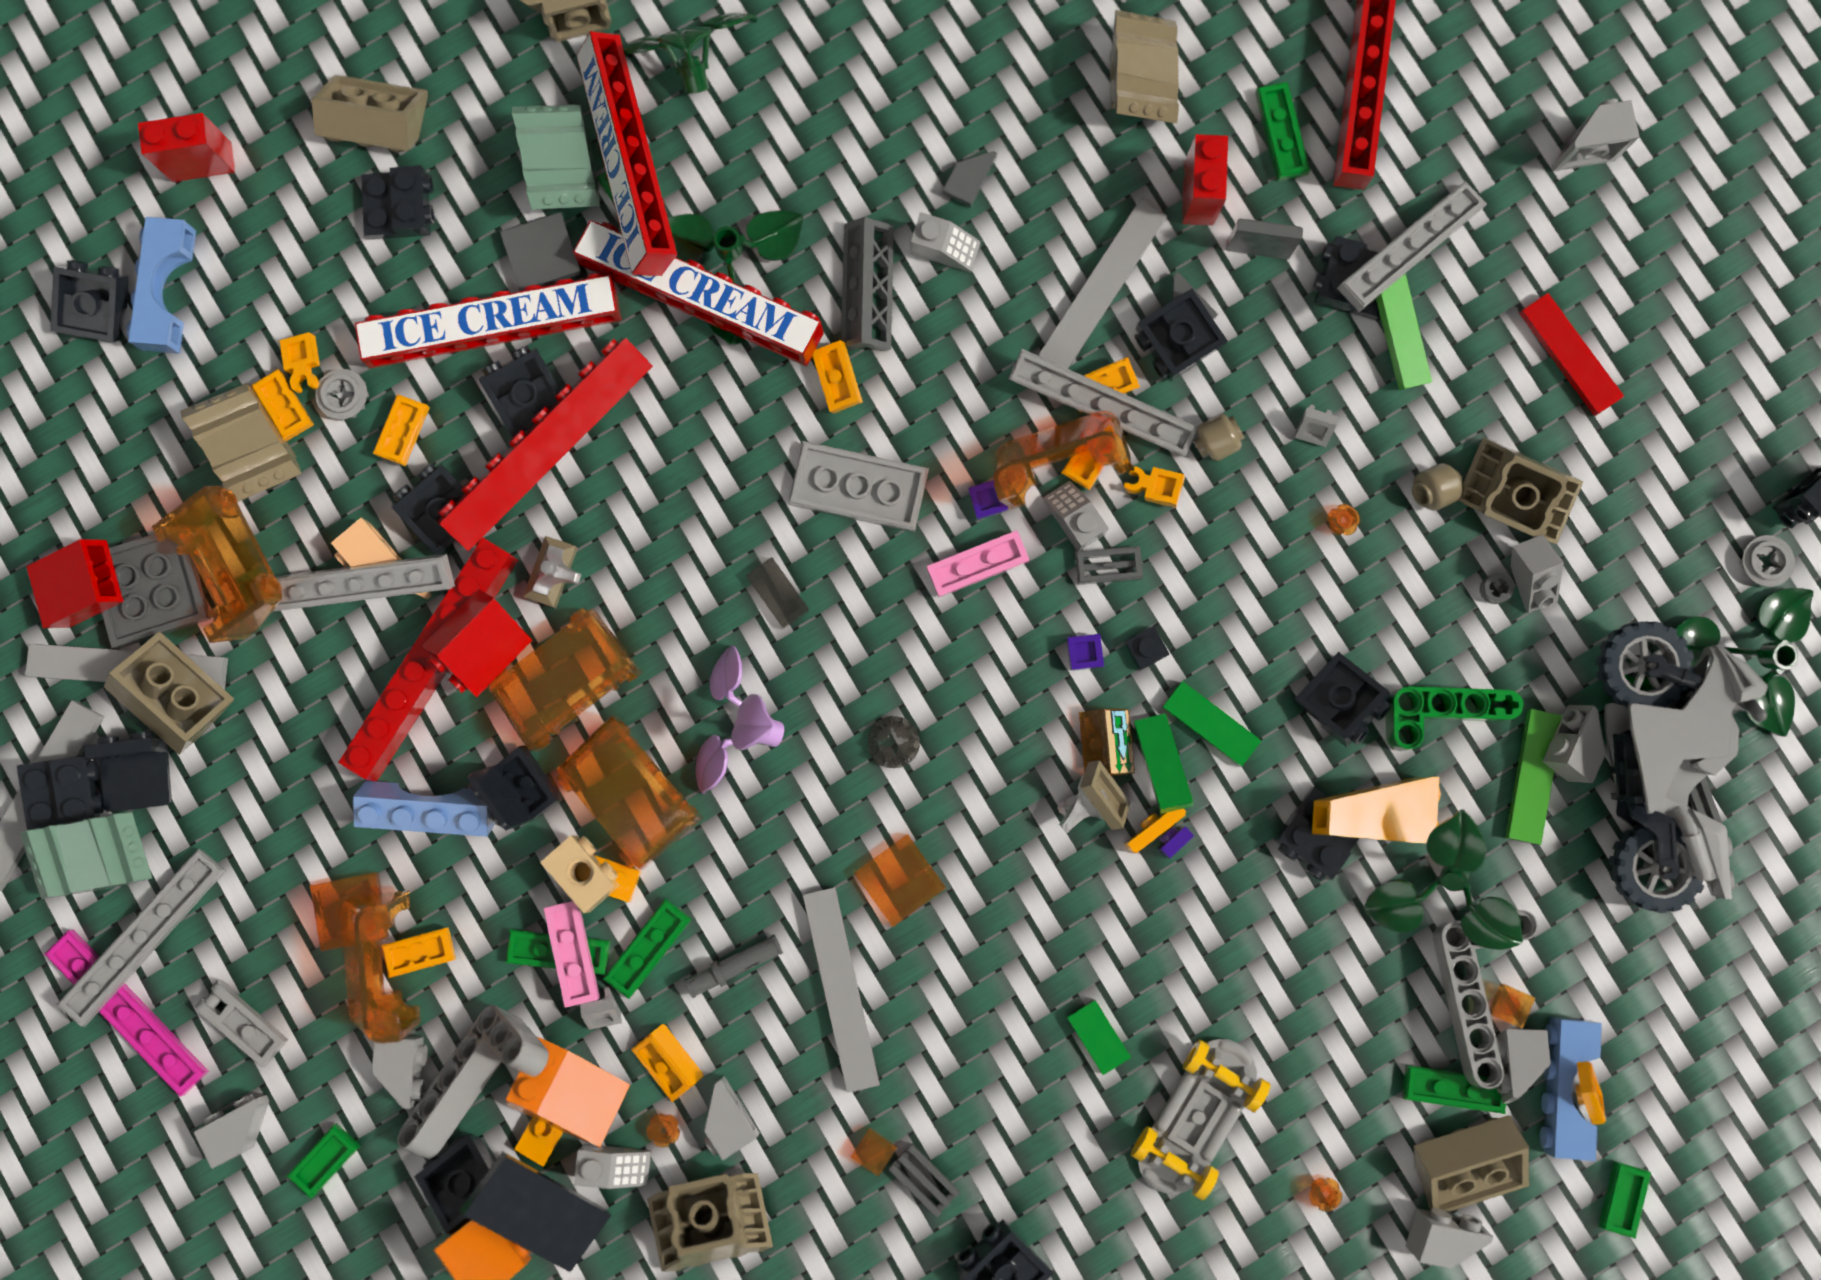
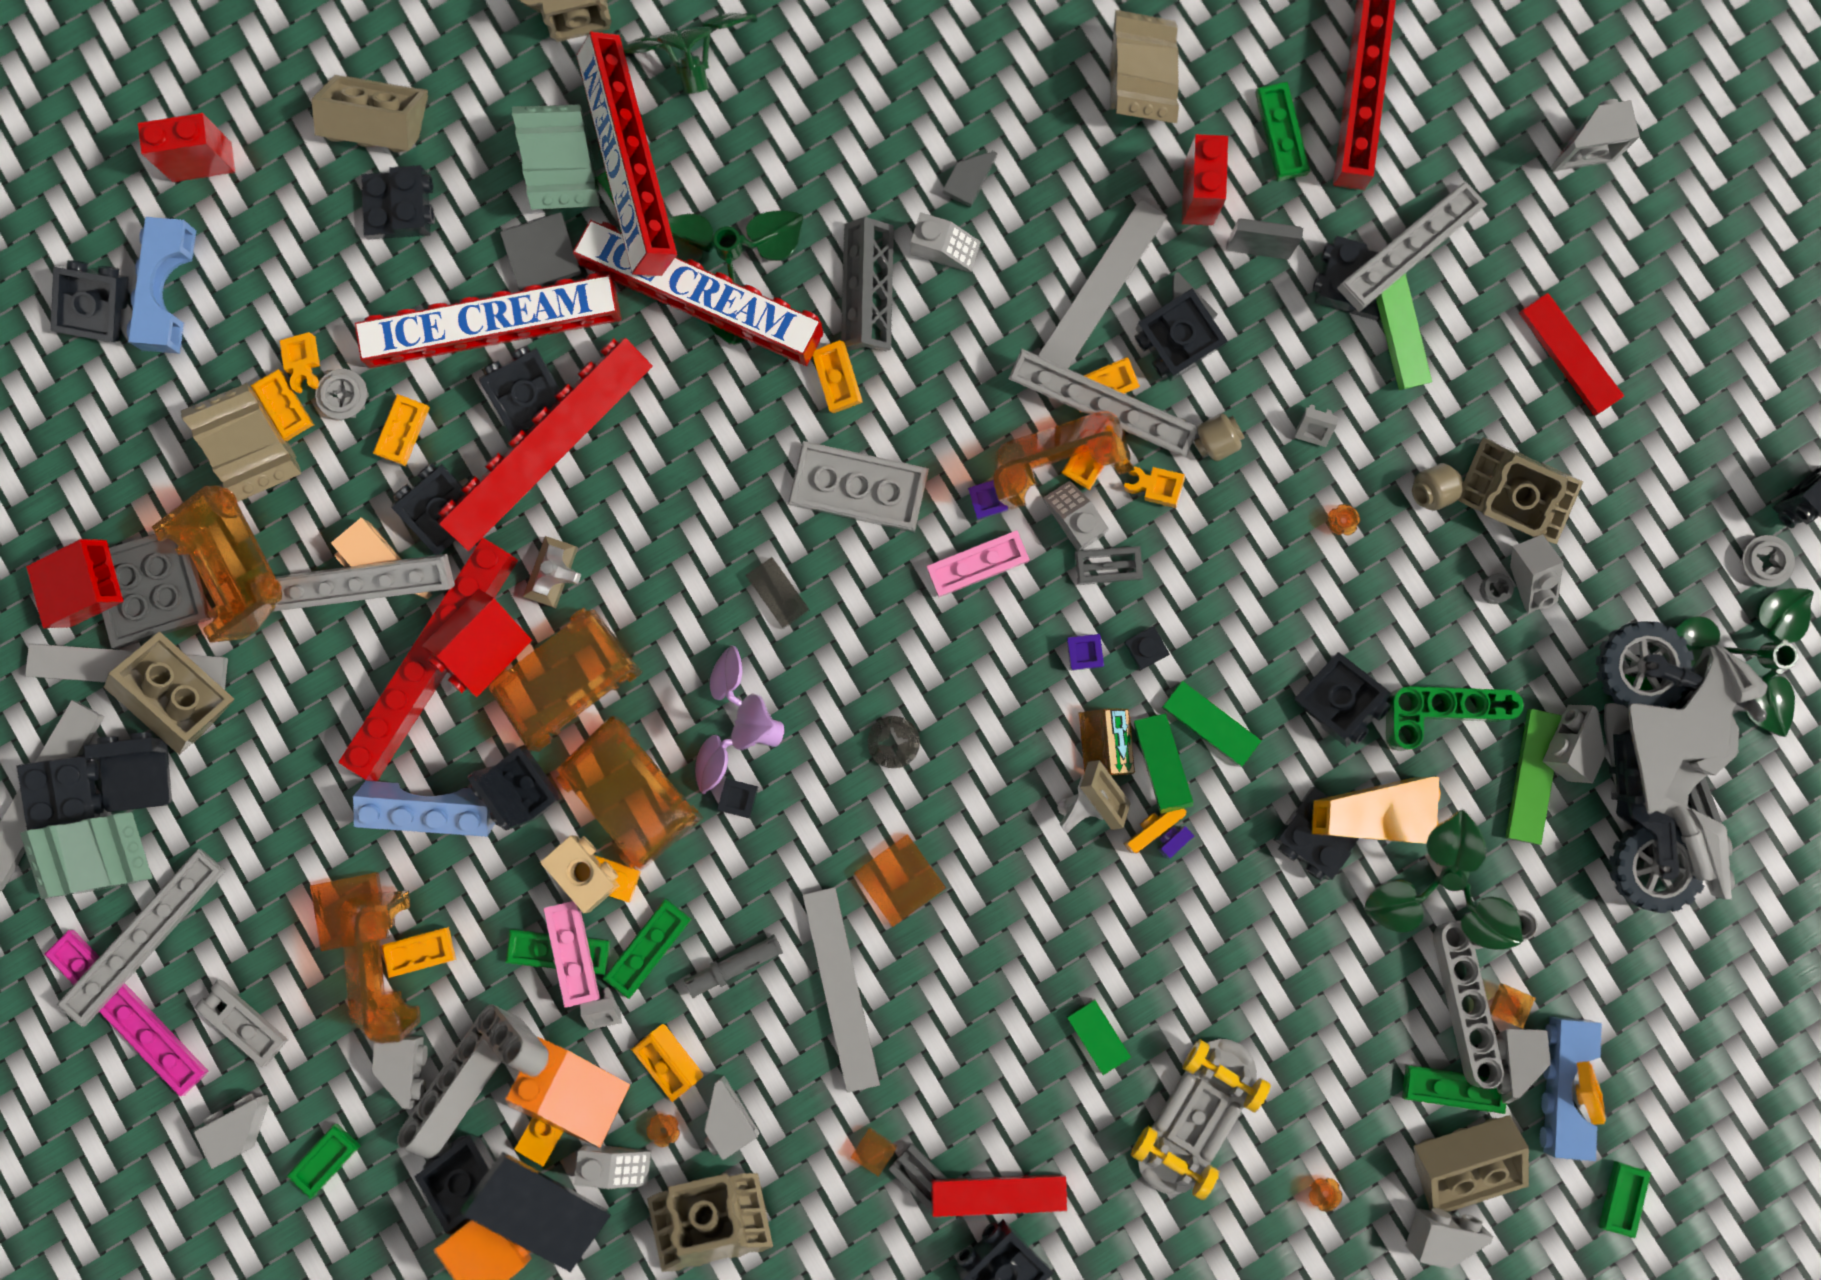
none -> black plate [717,778,759,819]
none -> red tile [931,1174,1067,1217]

